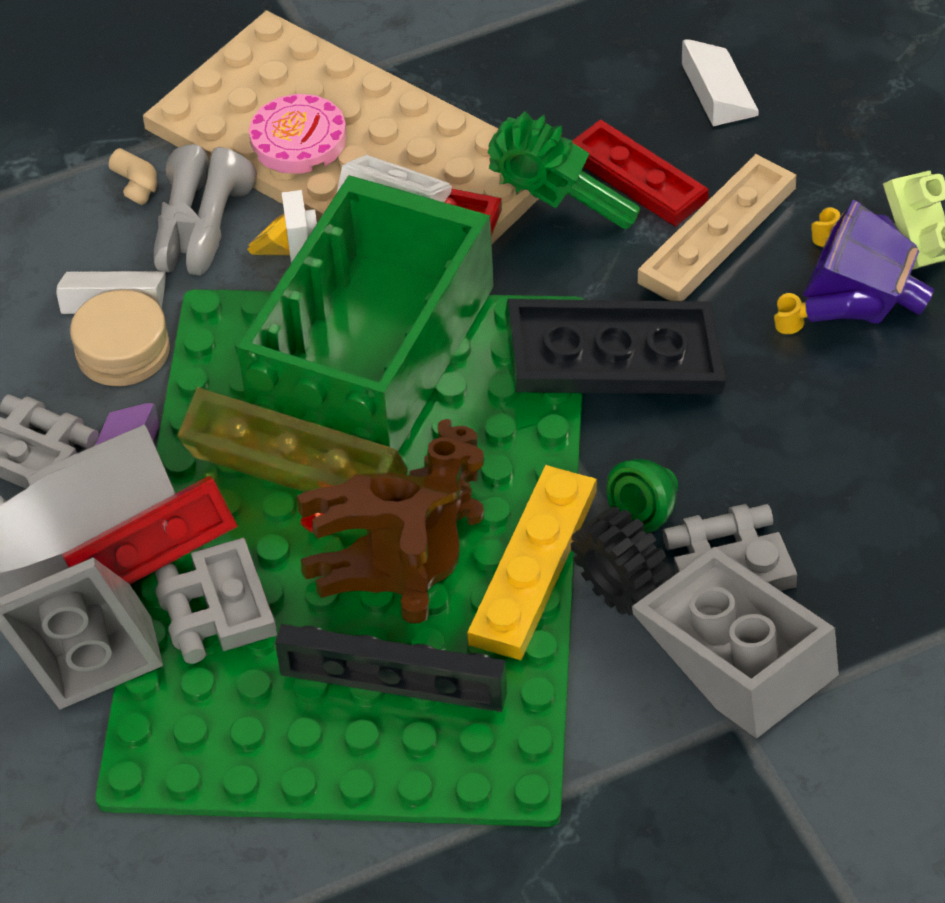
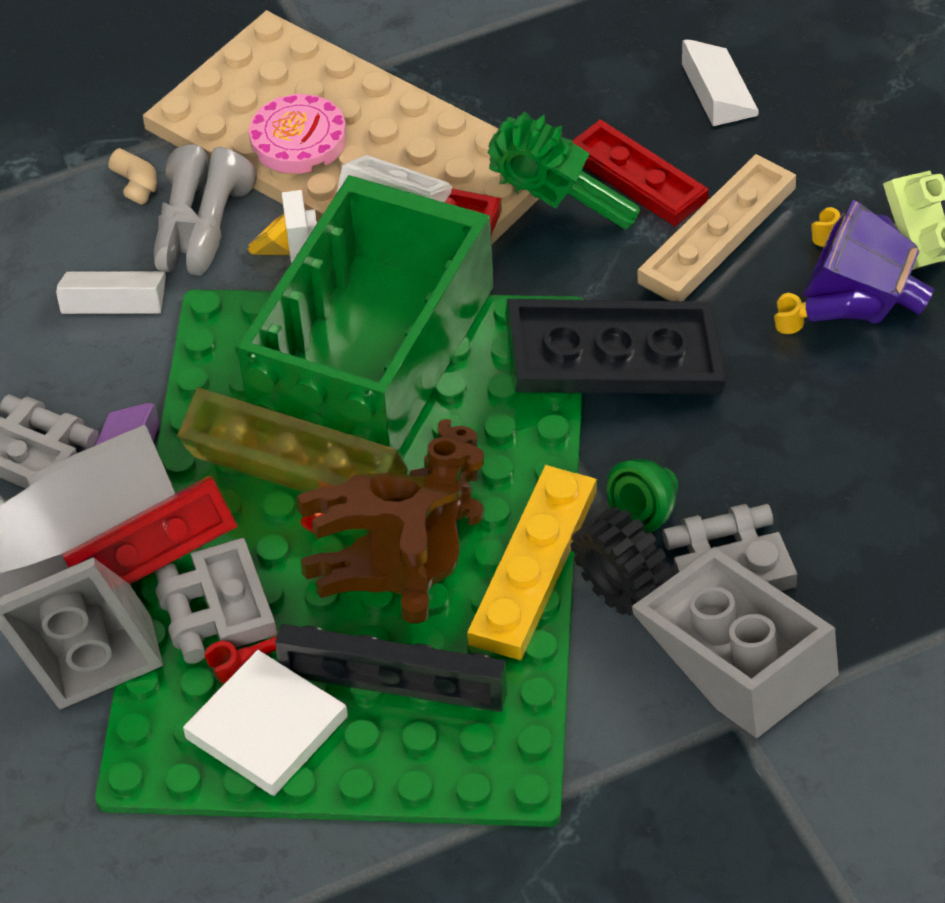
tan head [70,290,170,386] -> none
none -> white tile [183,650,348,796]
none -> red hand [205,636,277,684]

